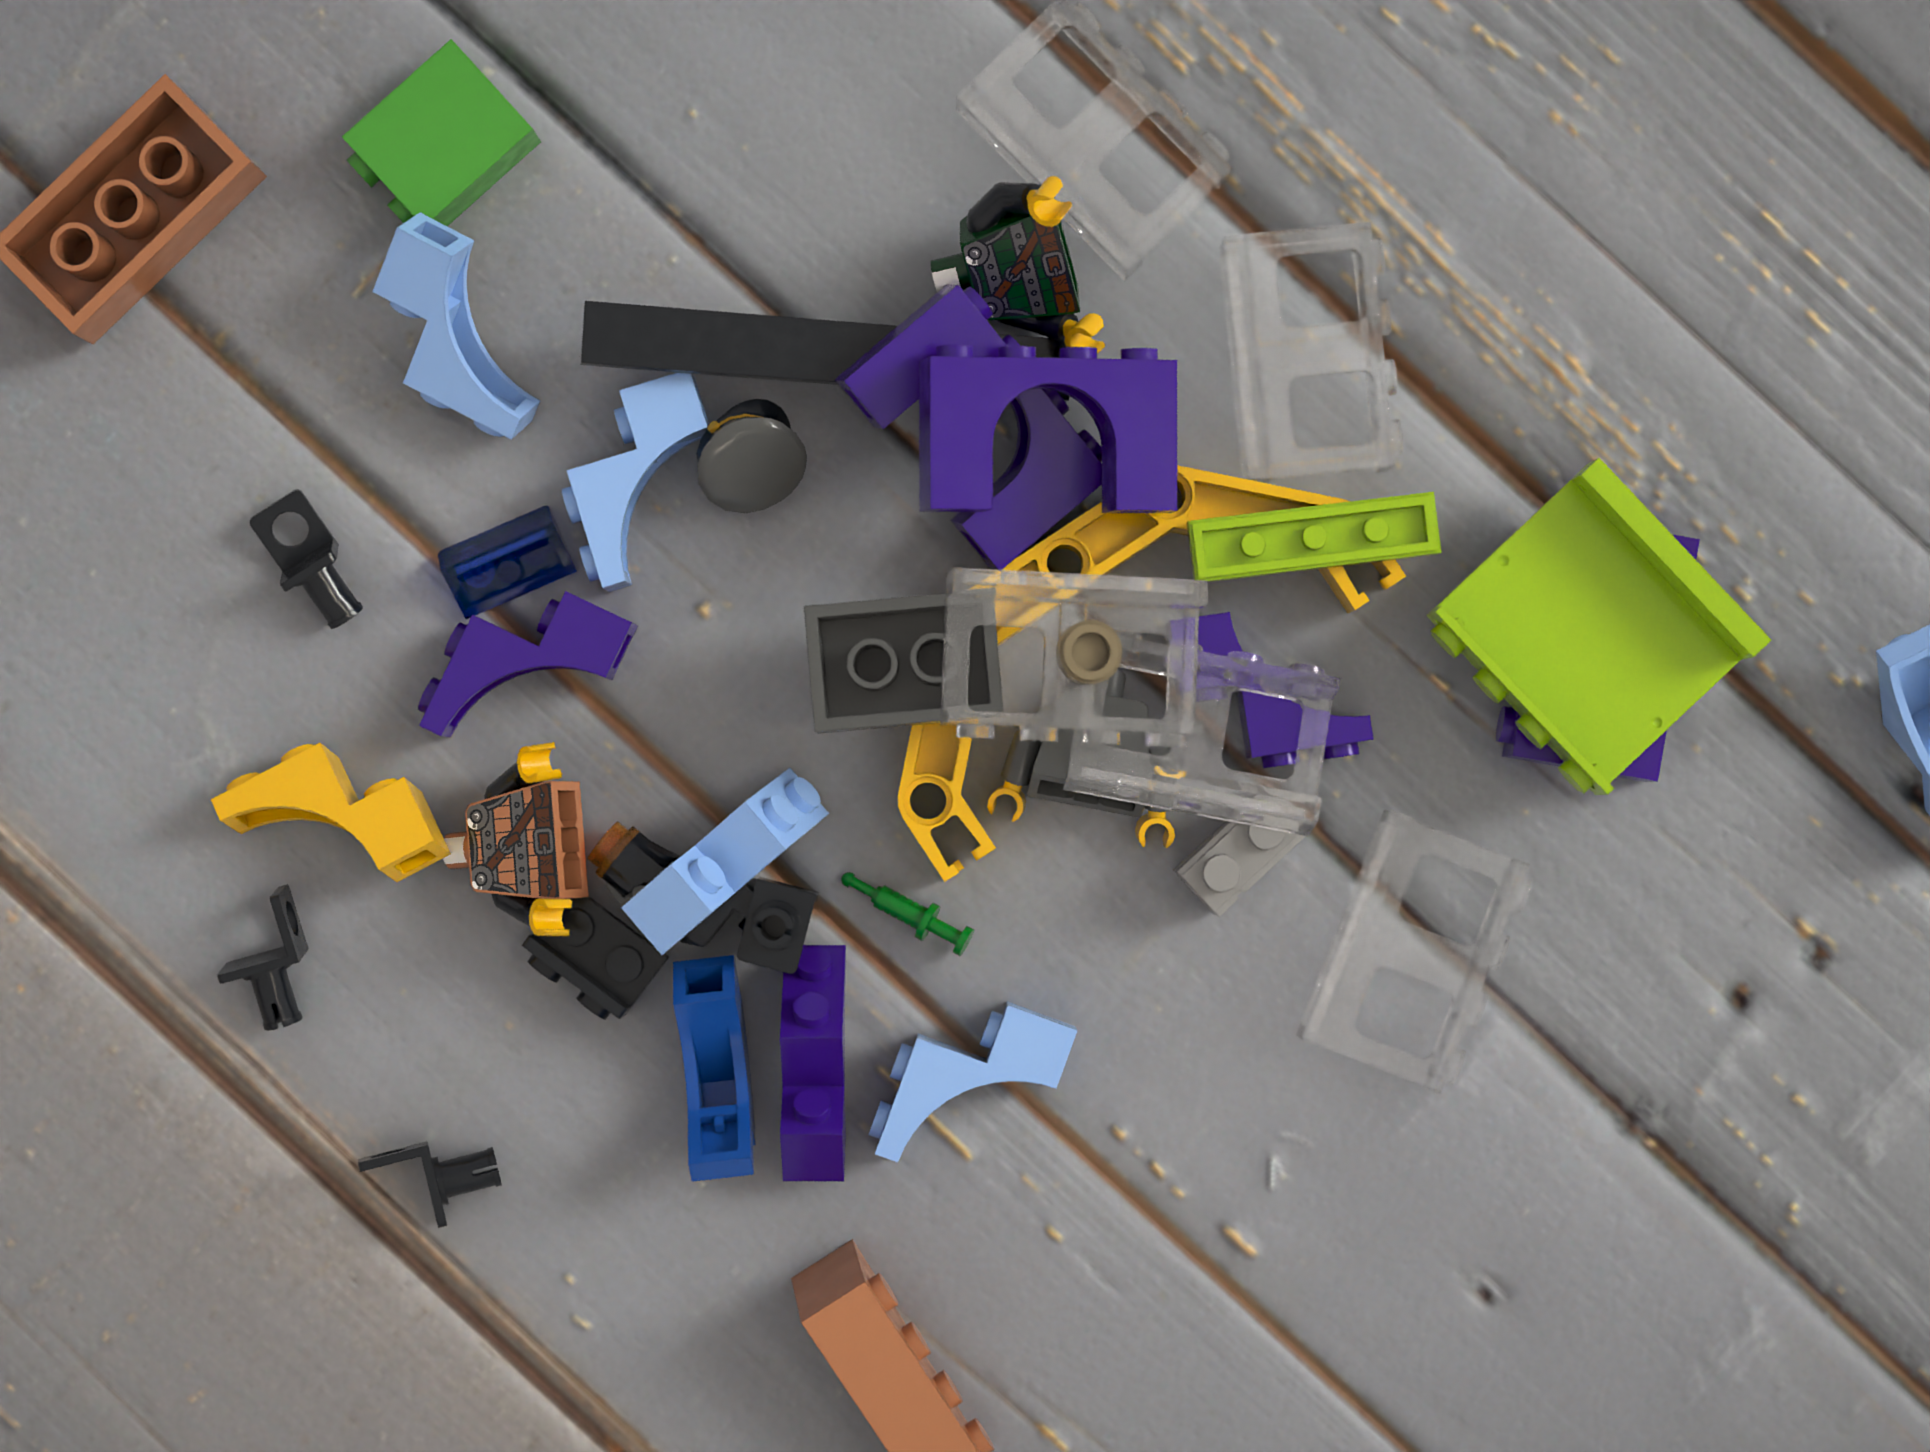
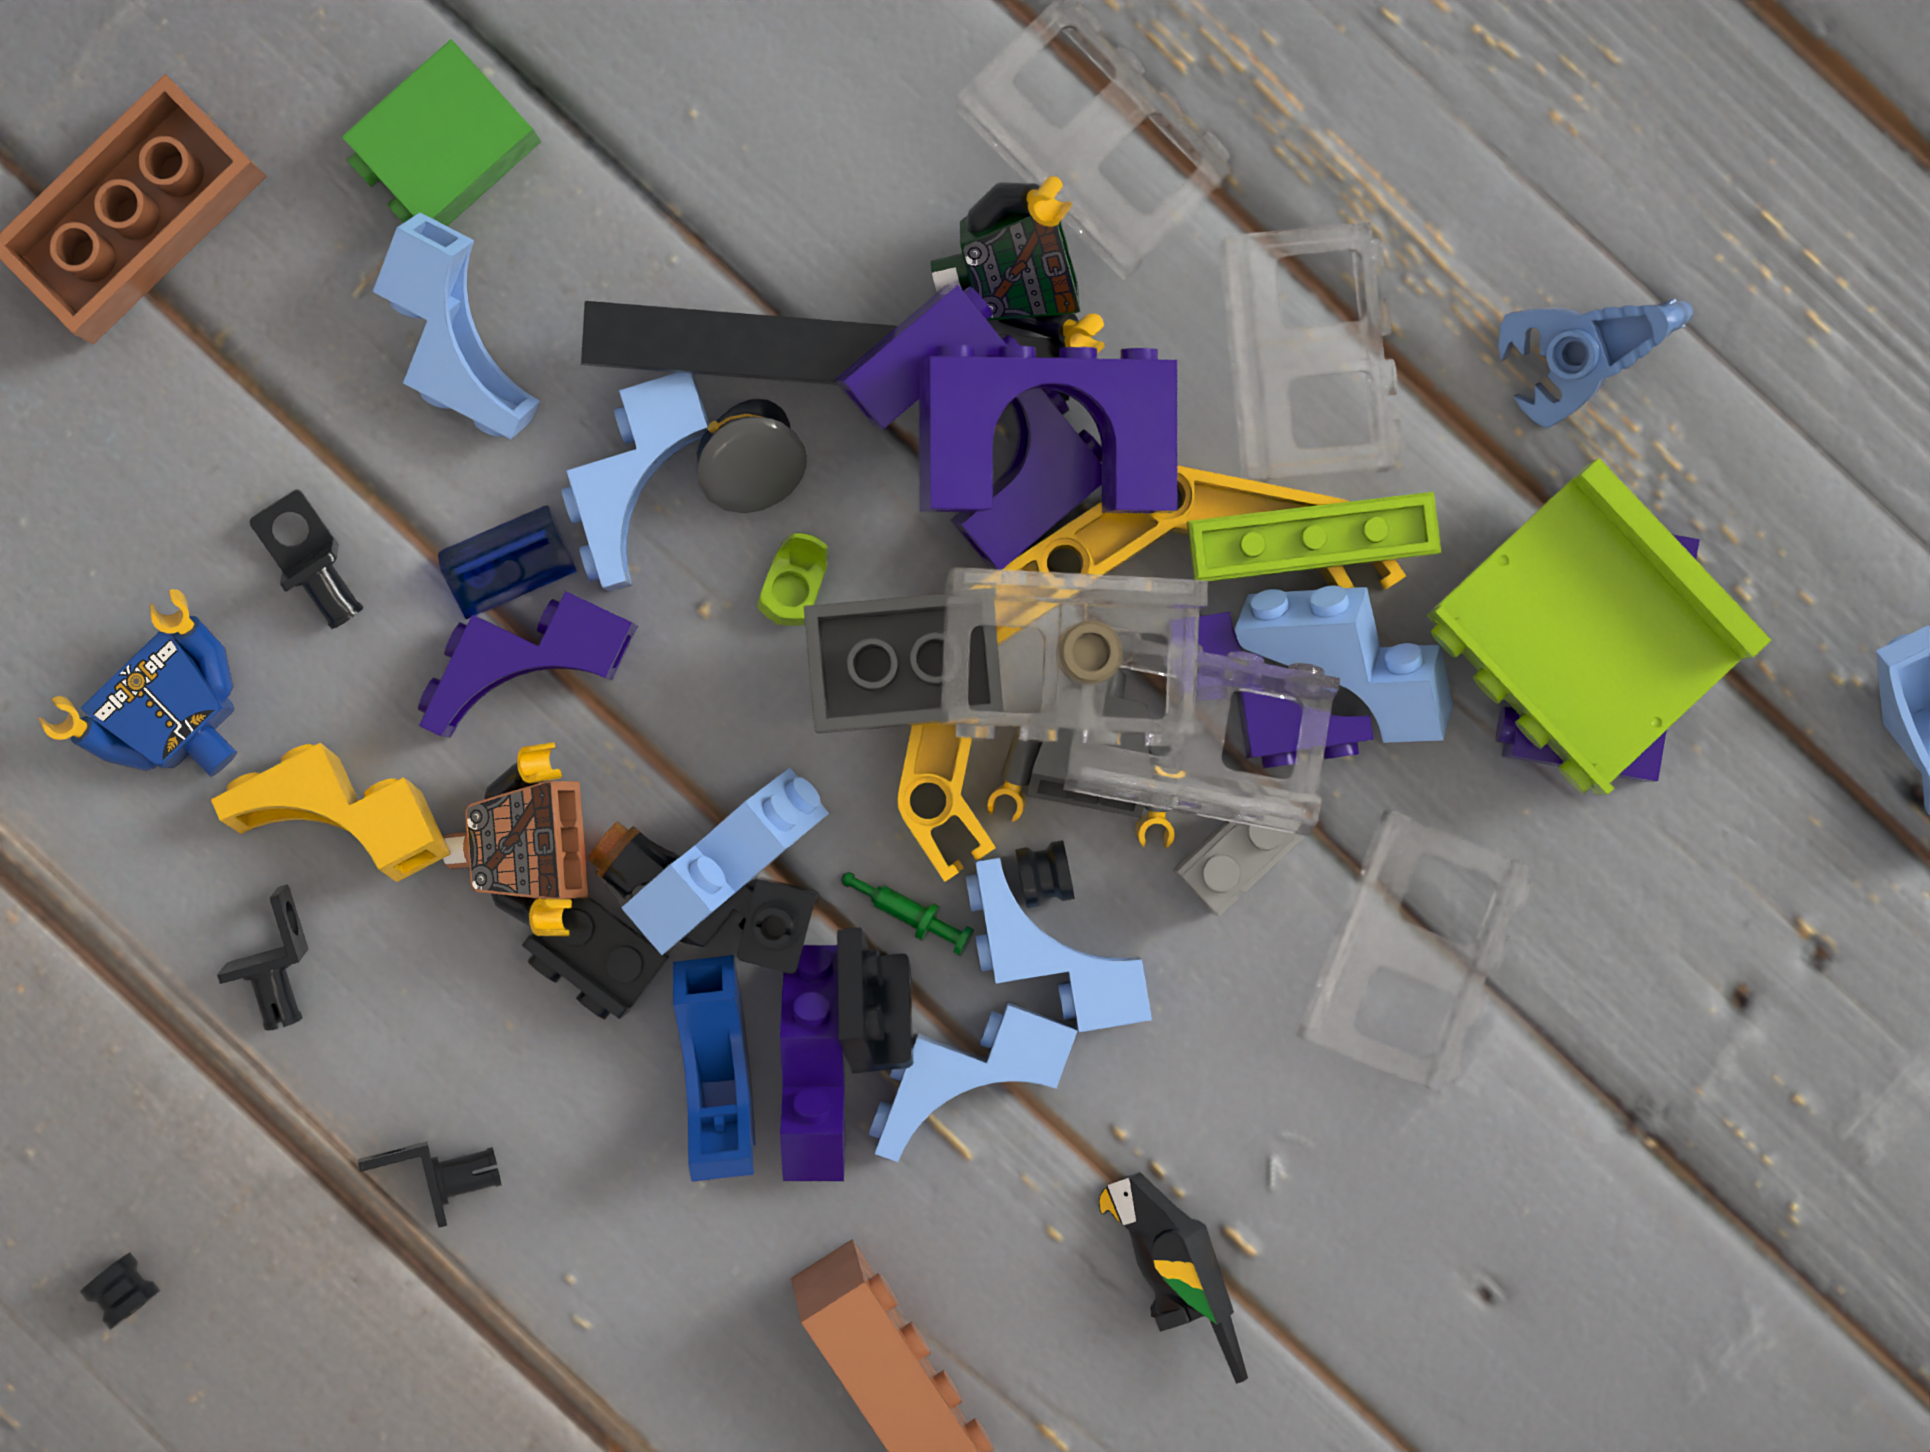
none -> blue torso [38,589,237,777]
none -> black wheel [80,1252,161,1330]
none -> lime hair [756,532,829,626]
none -> black bracket [837,927,914,1074]
none -> light blue arch [965,857,1152,1032]
none -> black wheel [1015,840,1075,908]
none -> black animal [1099,1172,1248,1384]
none -> light blue arch [1235,586,1453,743]
none -> medium blue animal [1498,298,1693,429]

